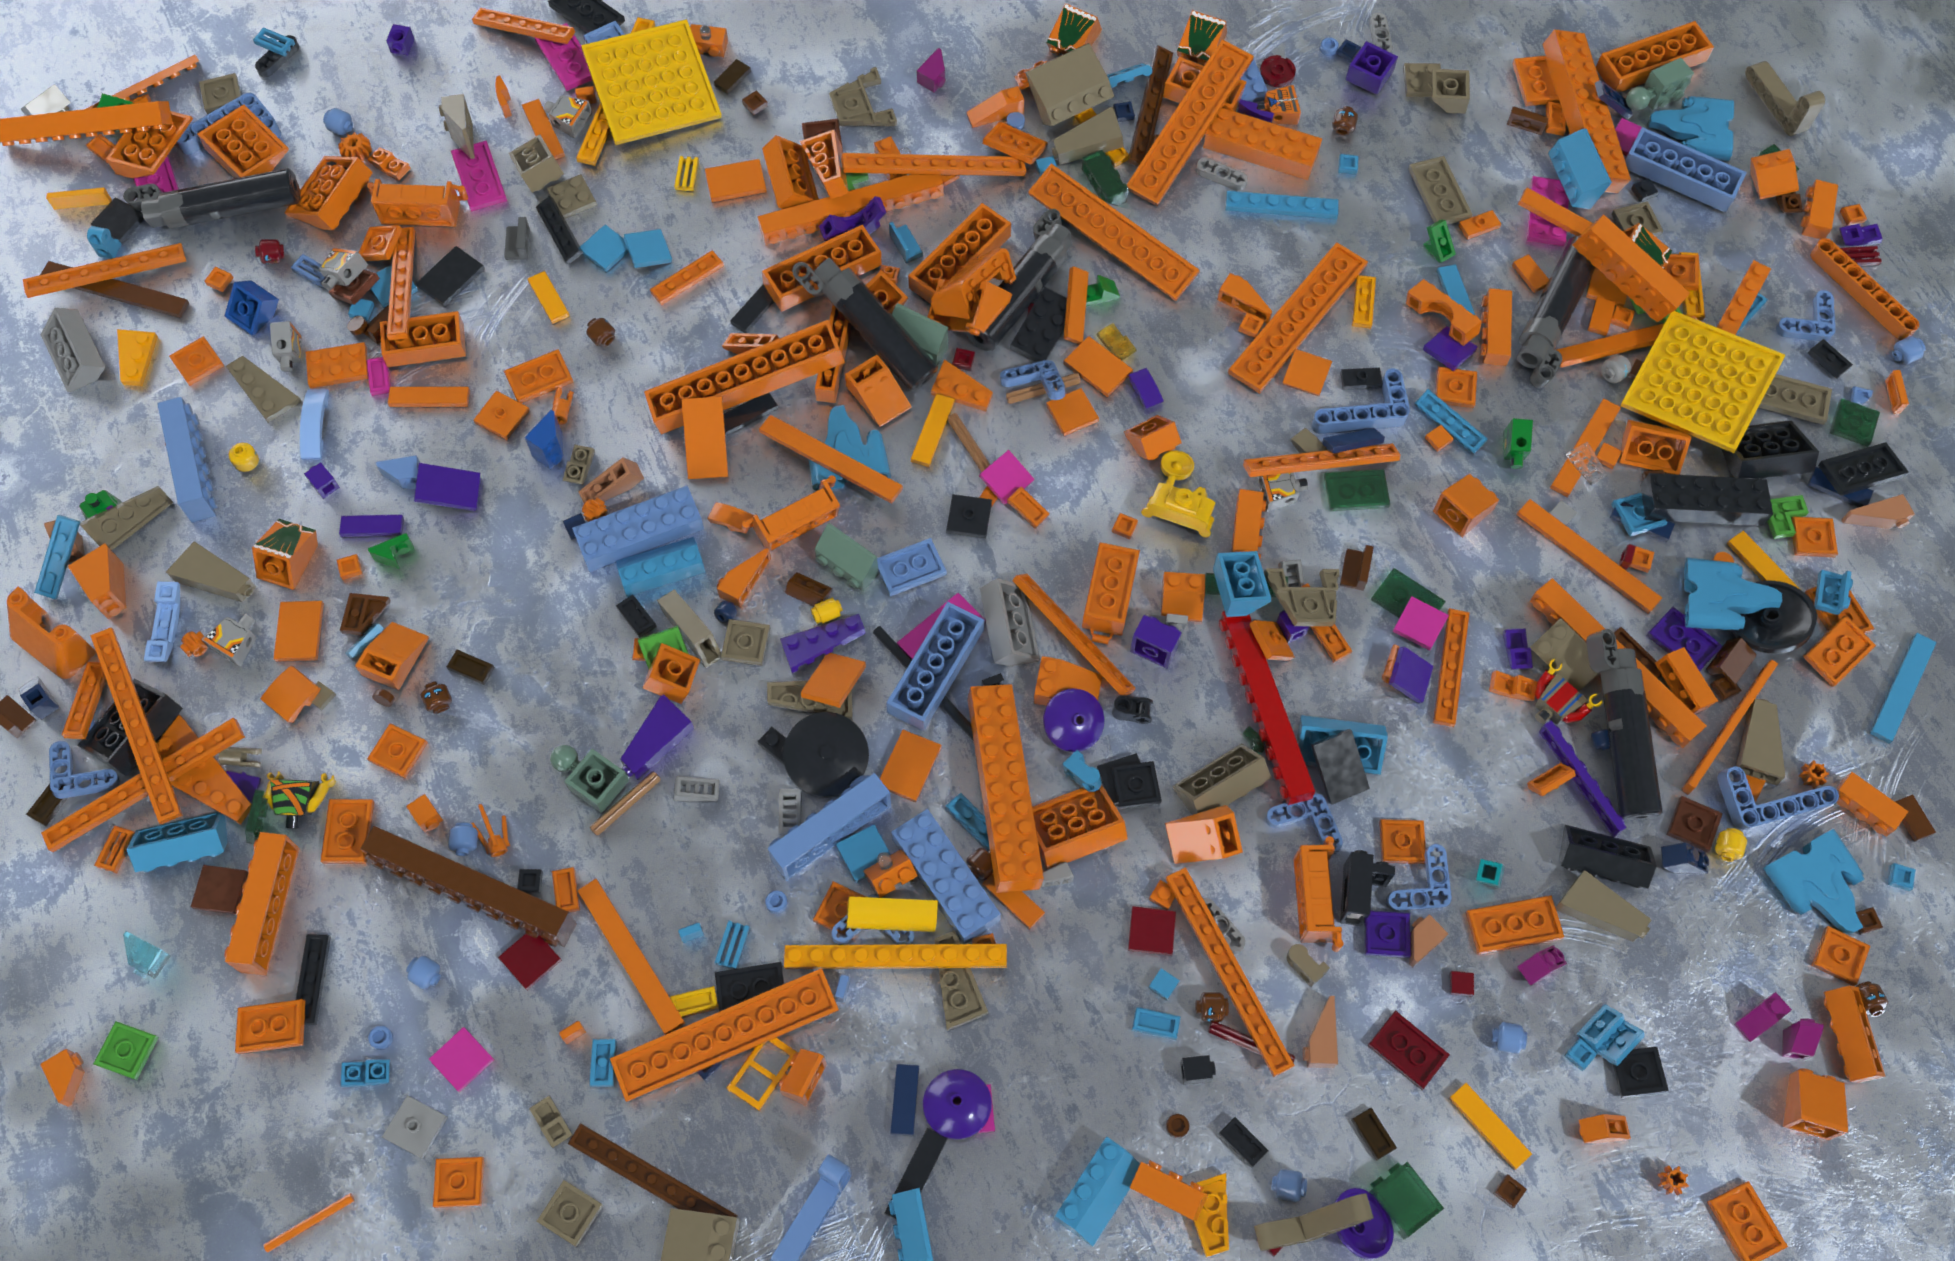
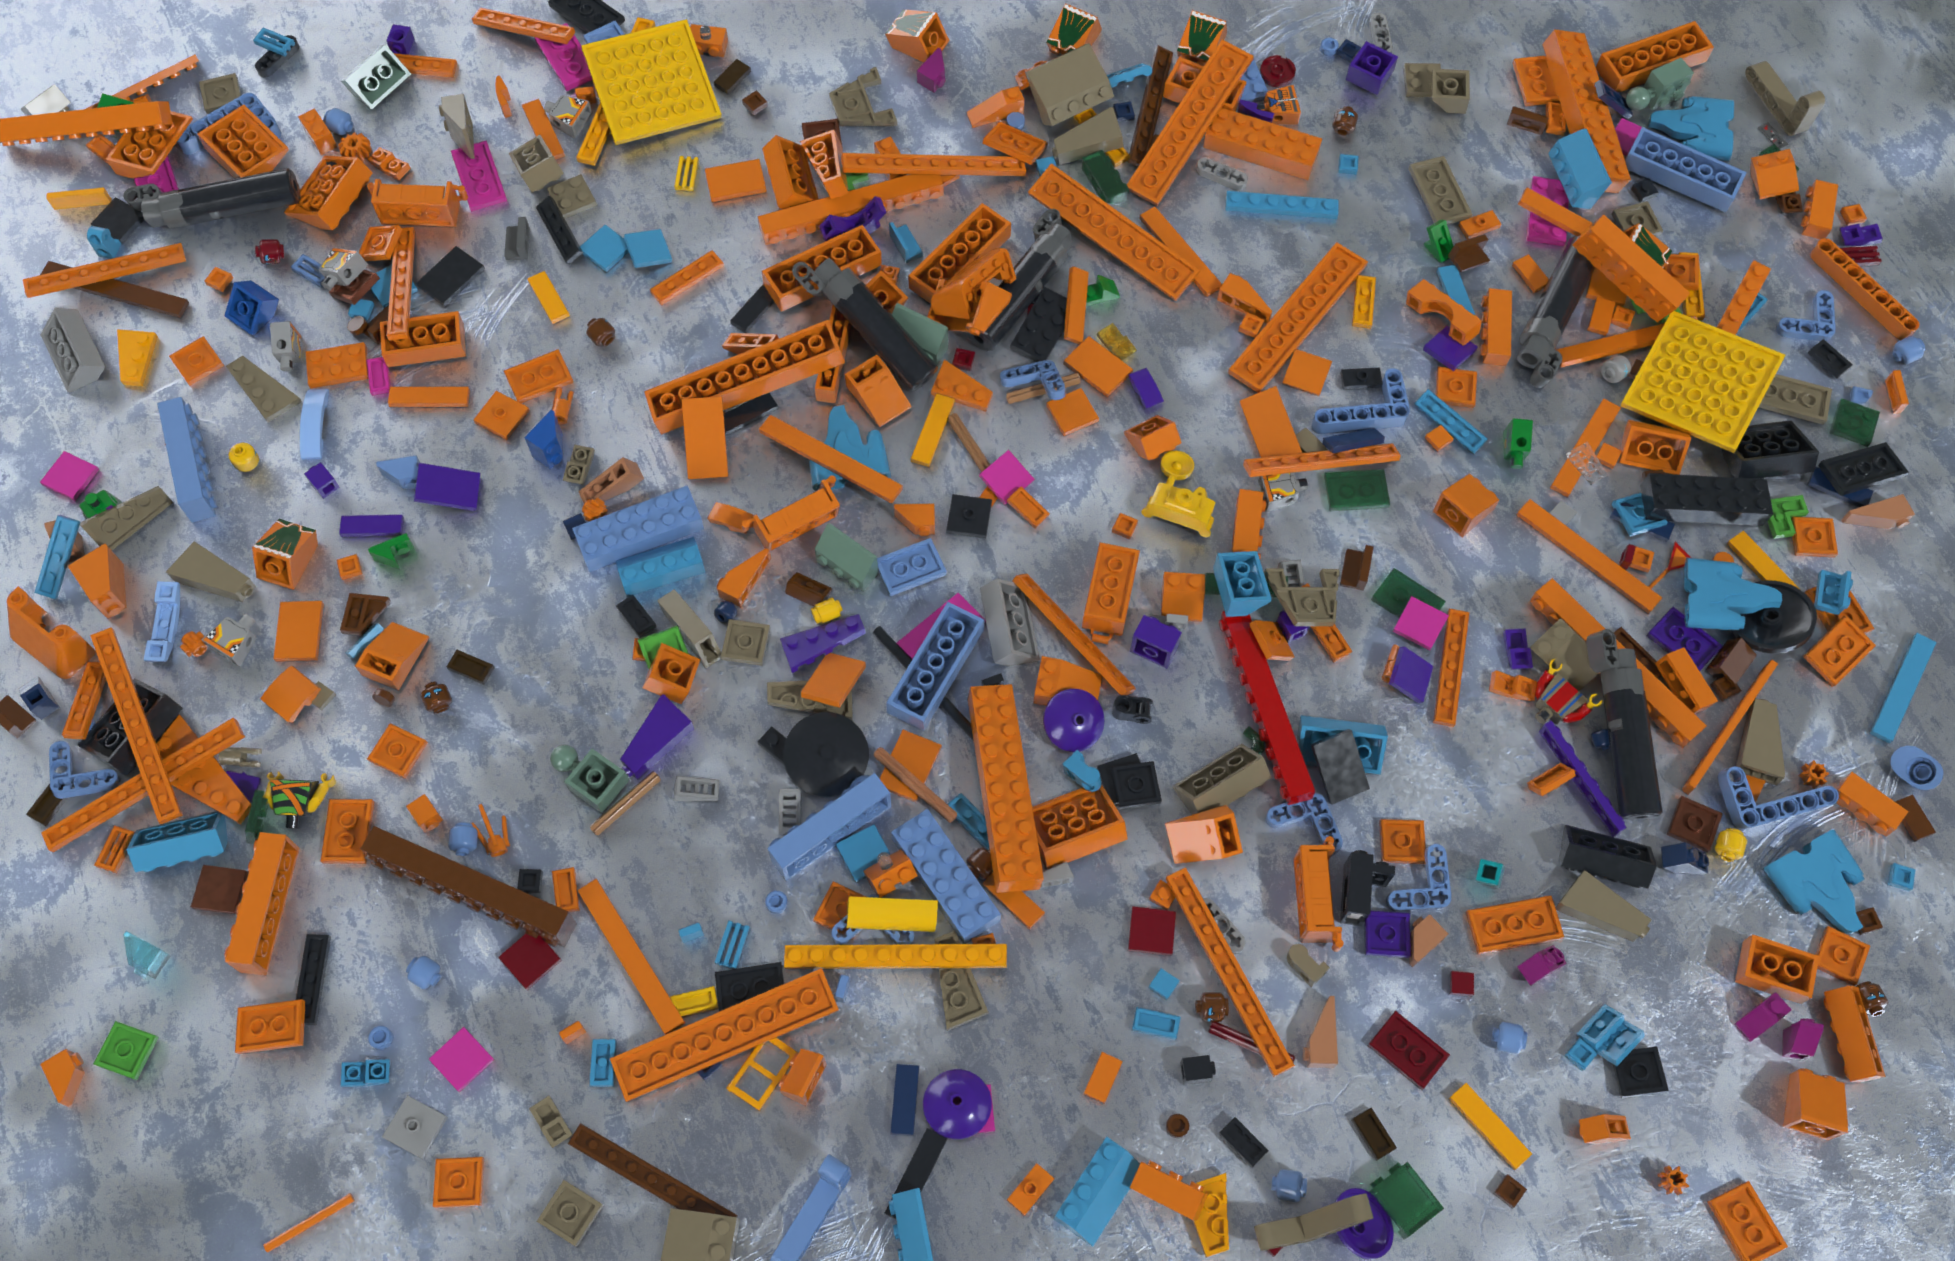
none -> dark pink tile [40,451,99,501]
none -> orange brick [298,108,337,155]
none -> slope [341,44,411,110]
none -> orange tile [393,53,458,78]
none -> nougat axle [874,747,957,823]
none -> orange slope [885,9,950,62]
none -> orange slope [894,504,935,536]
none -> orange plate [1007,1163,1055,1216]
none -> orange tile [1083,1052,1123,1104]
none -> orange tile [1139,207,1222,297]
none -> orange tile [1240,386,1302,458]
none -> reddish brown panel [1448,234,1490,272]
none -> orange piece [1648,541,1691,589]
none -> orange brick [1735,934,1819,1004]
none -> dark grey sticker [1758,122,1789,150]
none -> medium blue piece [1891,745,1944,790]

